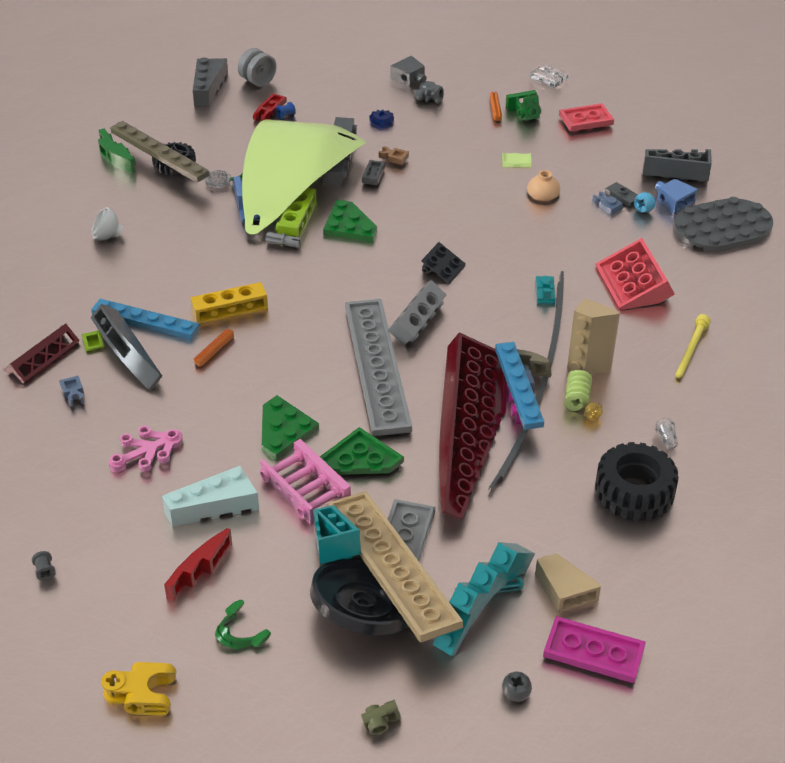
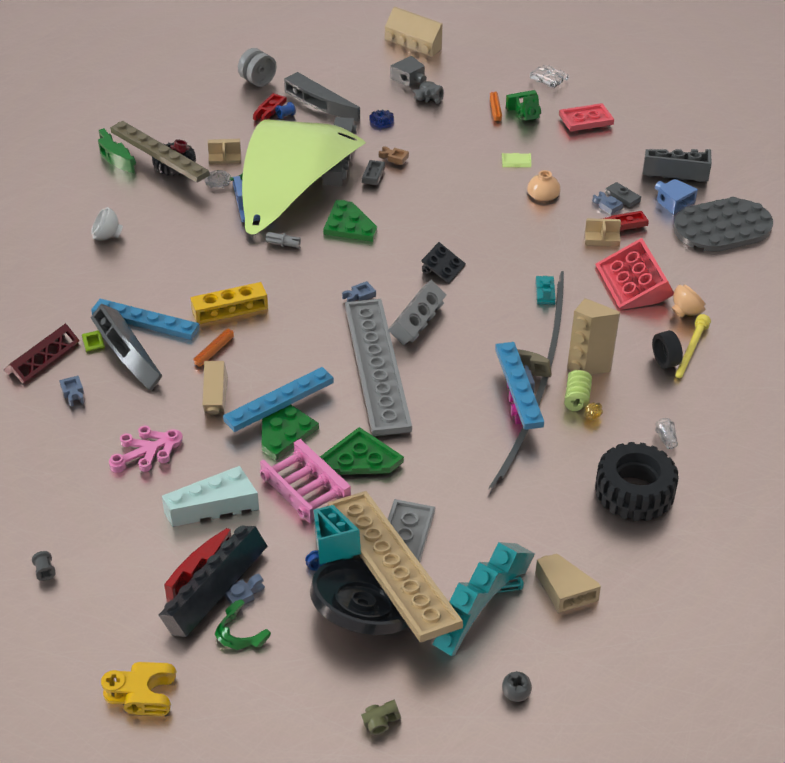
dark grey wedge [193,57,228,107] -> none
lime brick [276,188,317,237] -> none
dark red wedge [439,332,507,521] -> none
dark pink plate [543,616,646,684] -> none
medium azure piece [634,192,656,213] -> none
none -> black brick [159,525,268,637]
none -> dark red plate [170,139,190,153]
none -> tan slope [202,361,228,415]
none -> tan panel [208,139,241,164]
none -> dark azure plate [223,367,334,432]
none -> sand blue plate [225,574,265,605]
none -> dark grey slope [284,72,360,122]
none -> blue plate [305,550,325,571]
none -> sand blue plate [342,281,376,302]
none -> tan slope [385,7,443,56]
none -> tan panel [584,218,621,247]
none -> red hinge [601,211,649,231]
none -> black tyre [652,330,683,369]
none -> light nougat piece [671,284,706,318]

